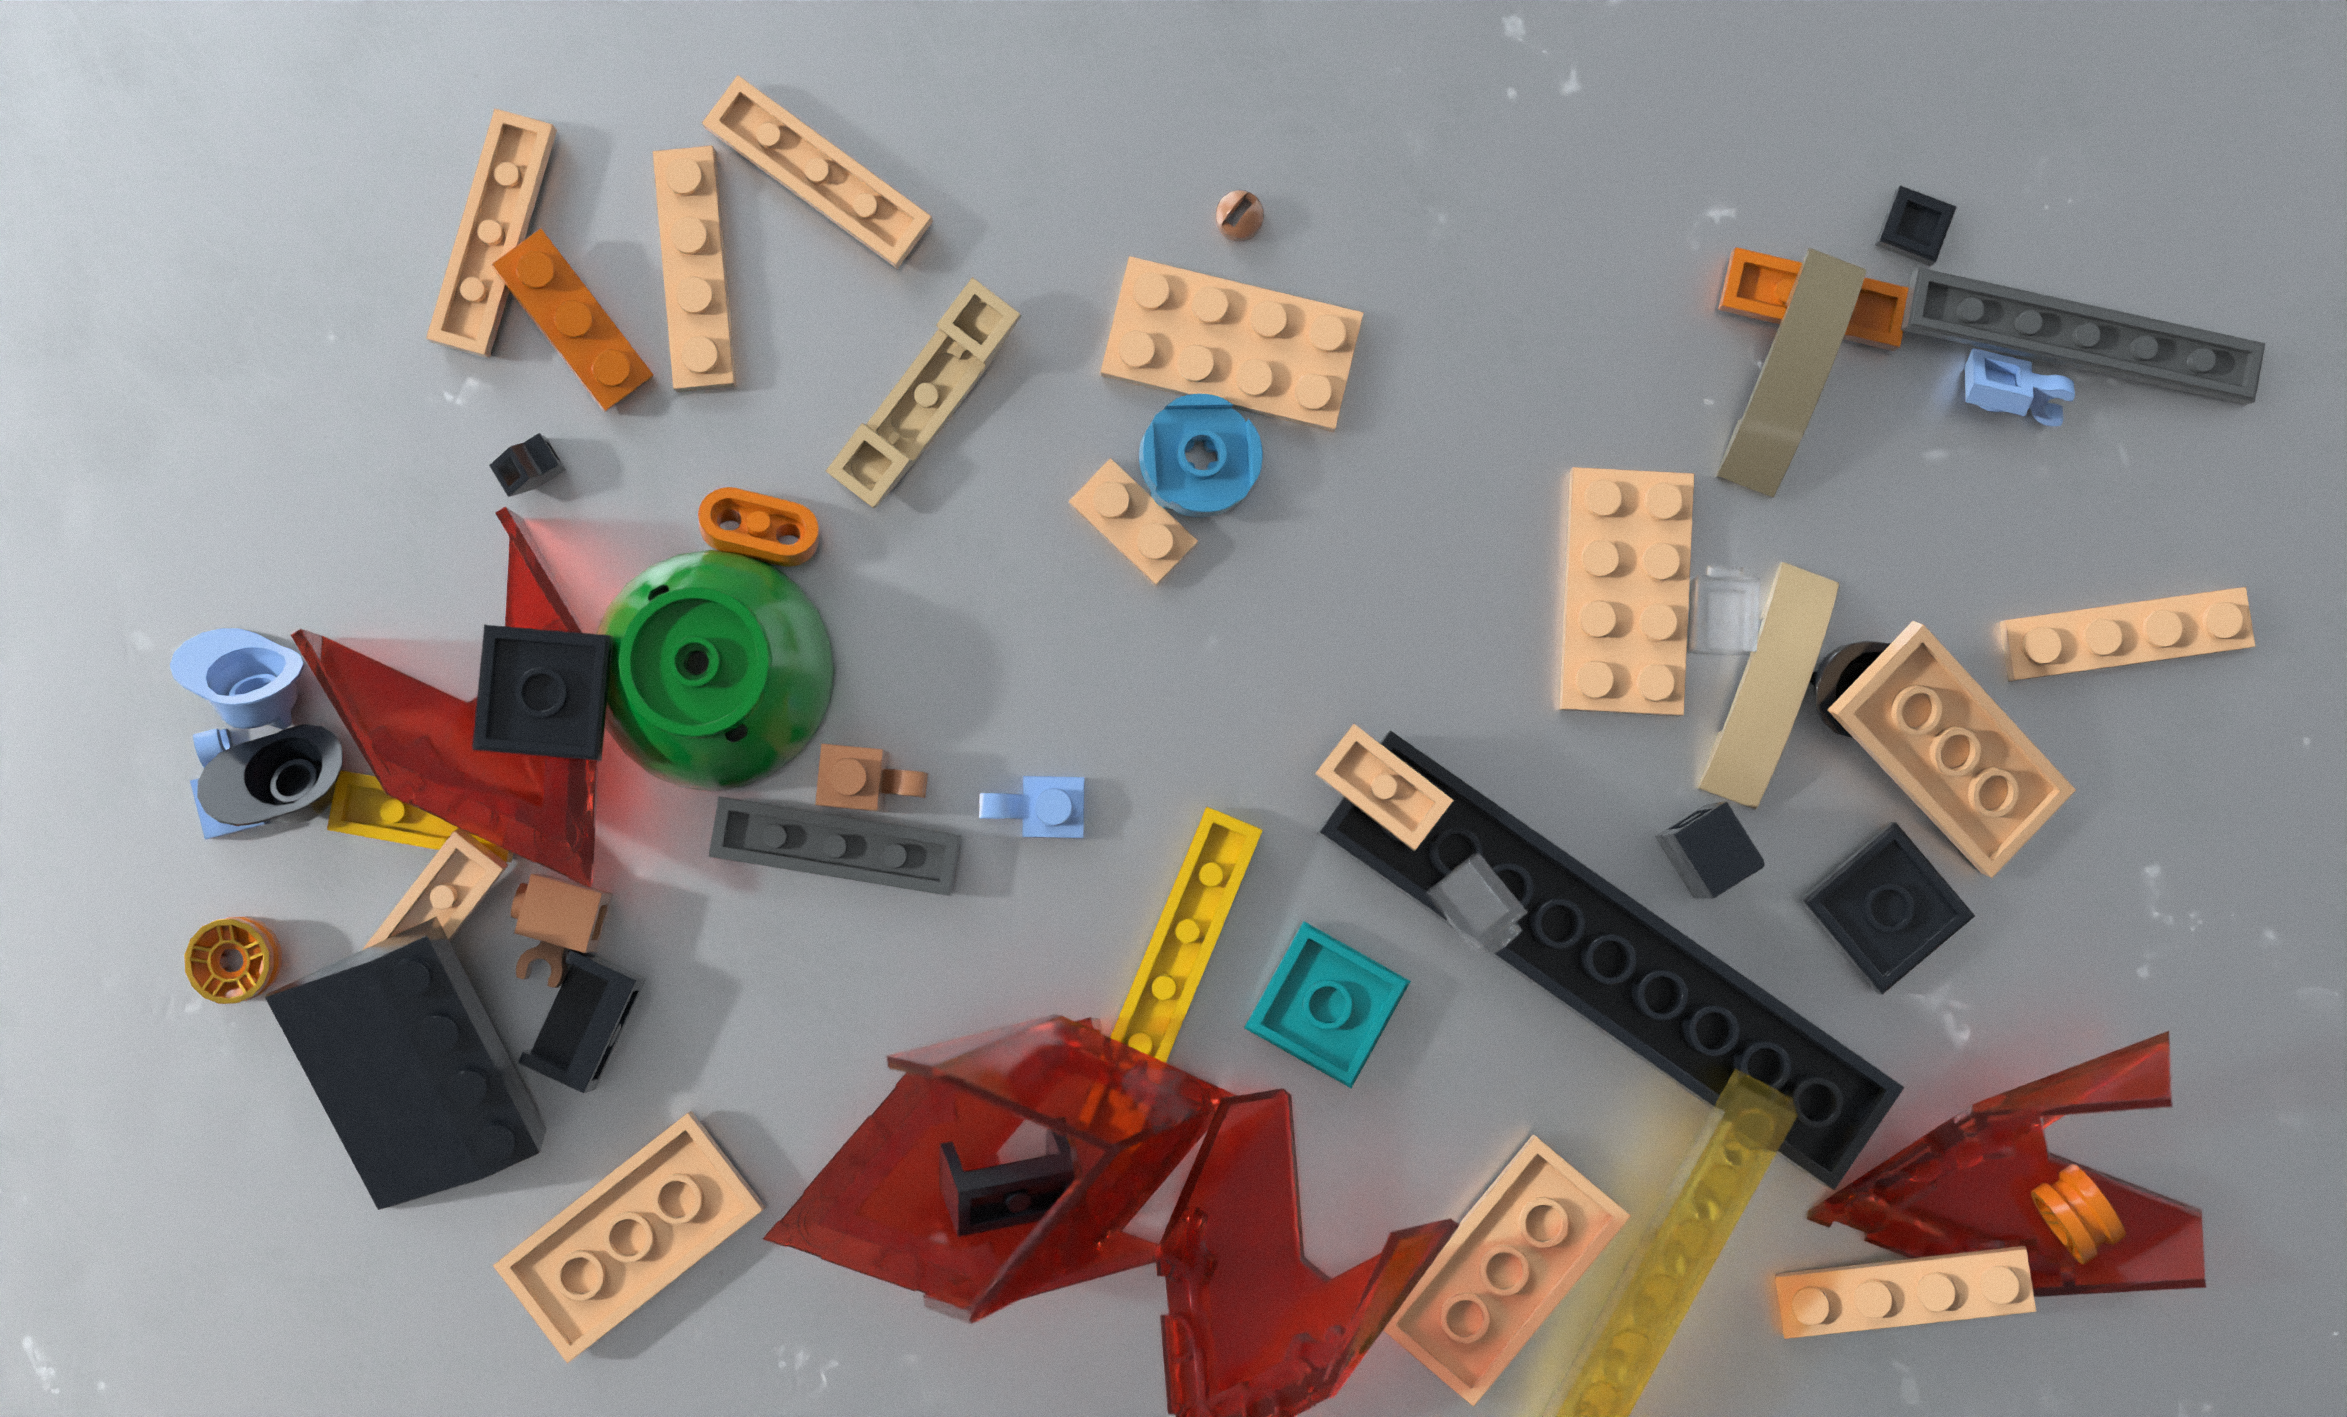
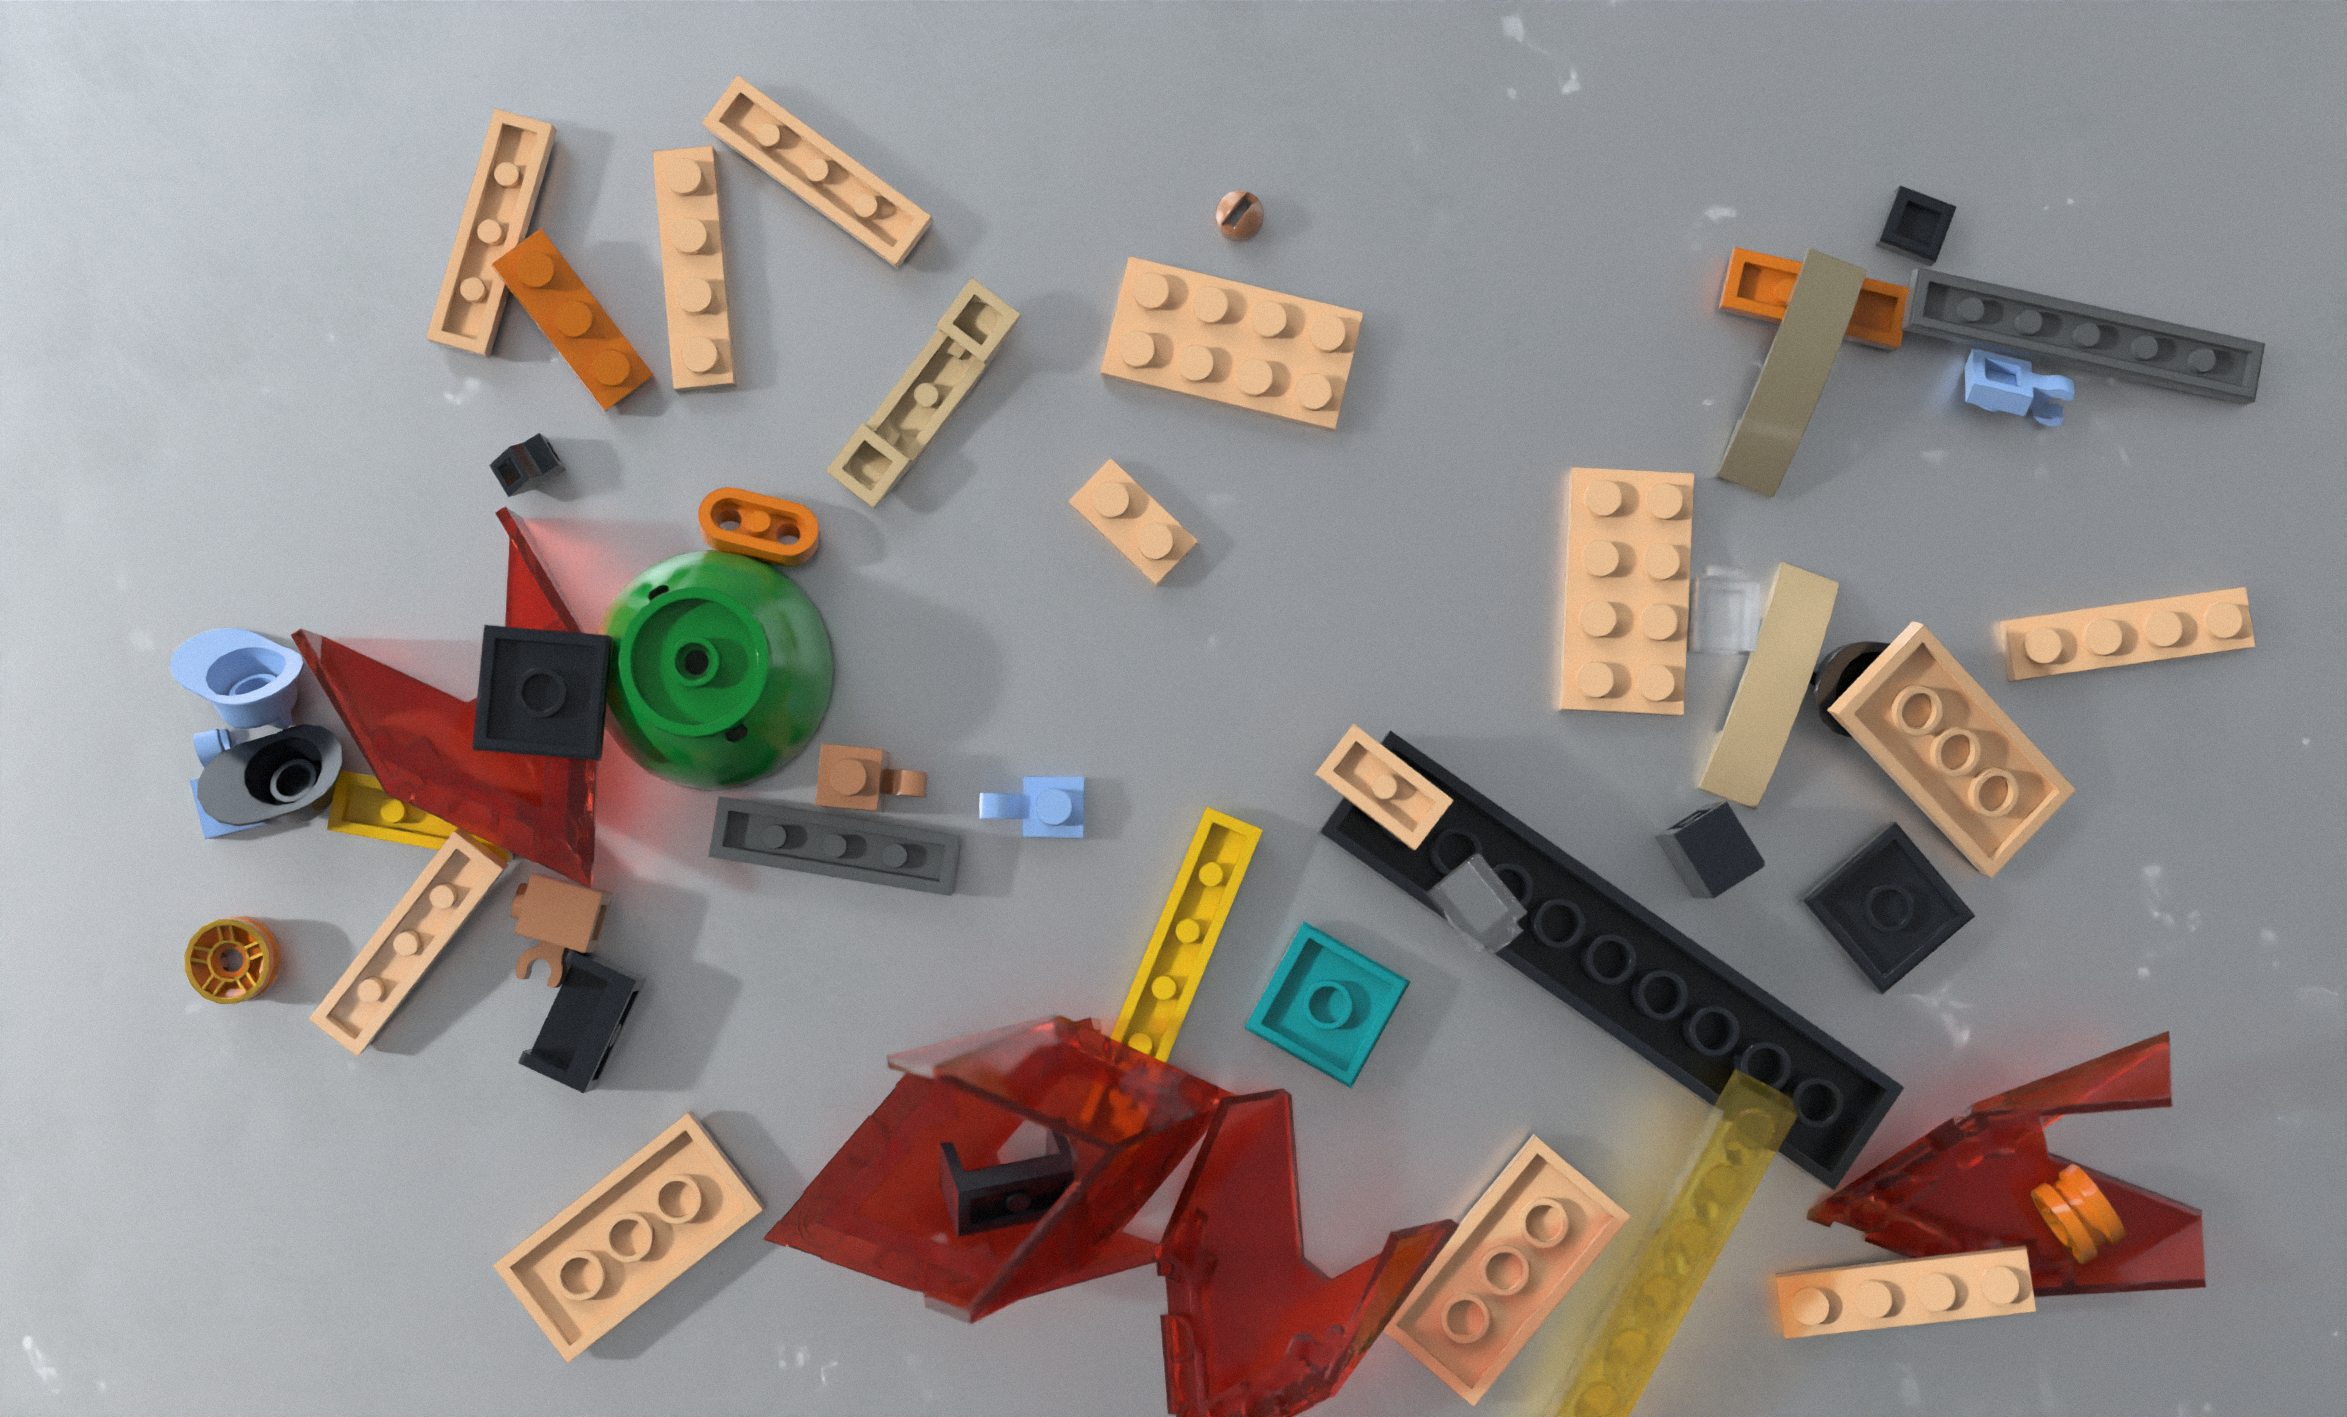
black slope [265,917,546,1210] -> none
dark azure plate [1139,394,1263,518] -> none

